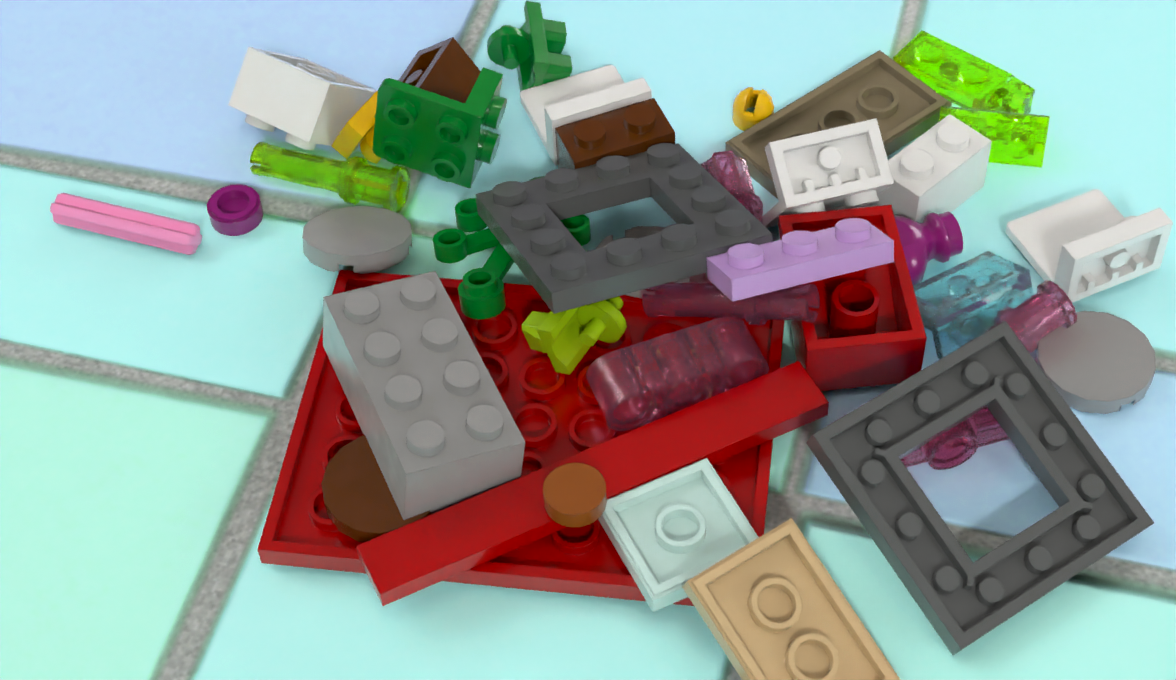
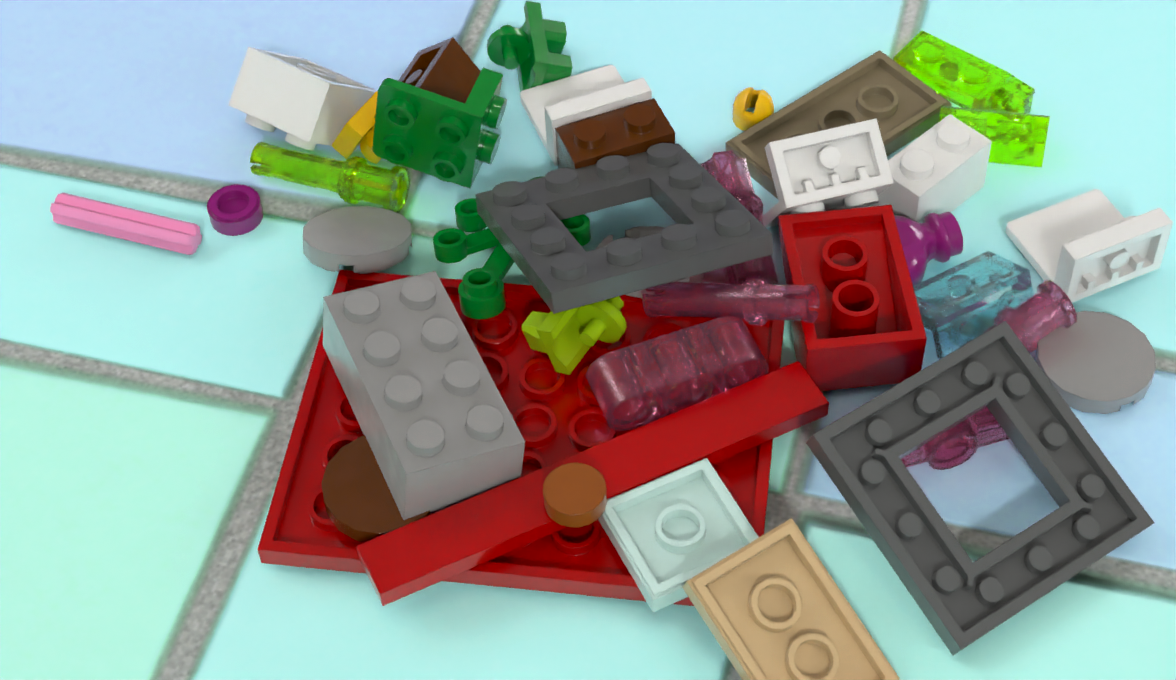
lavender plate [706,218,894,302] -> none

